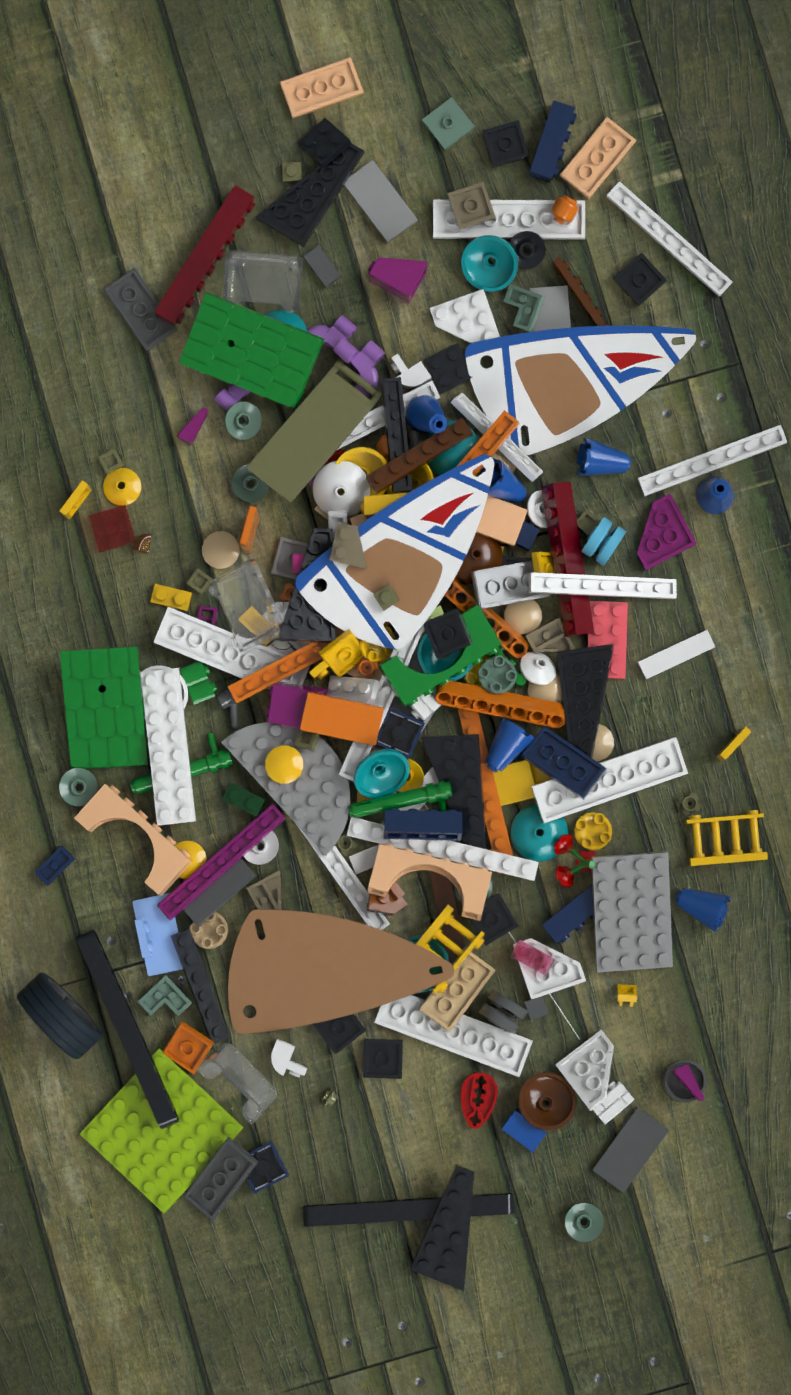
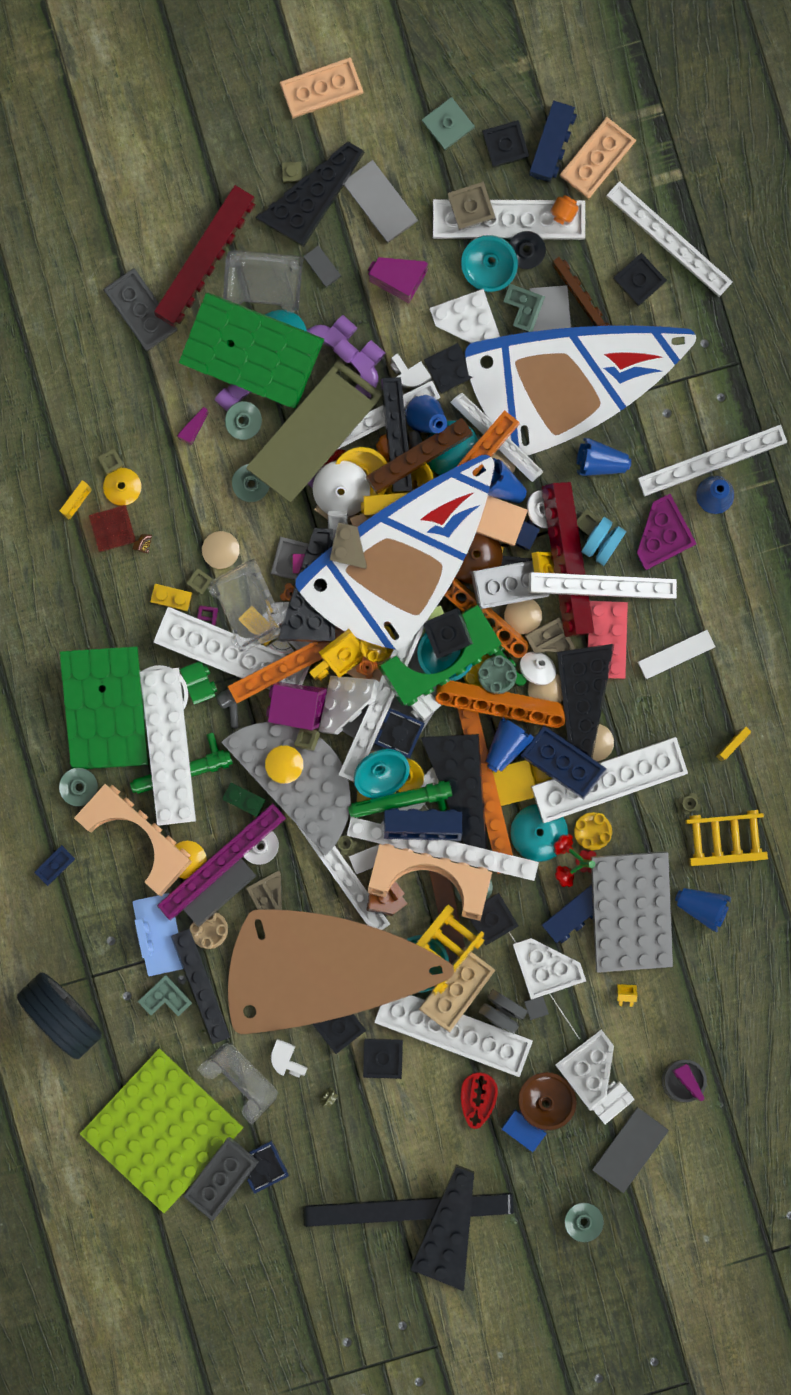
black beam [76,929,180,1130] -> none
orange tile [163,1021,214,1074] -> none
orange tile [240,506,260,554] -> none
black plate [298,118,351,168] -> none
orange tile [300,691,384,746] -> none
olive plate [373,584,400,611] -> none
clear pink slope [510,940,555,976] -> none

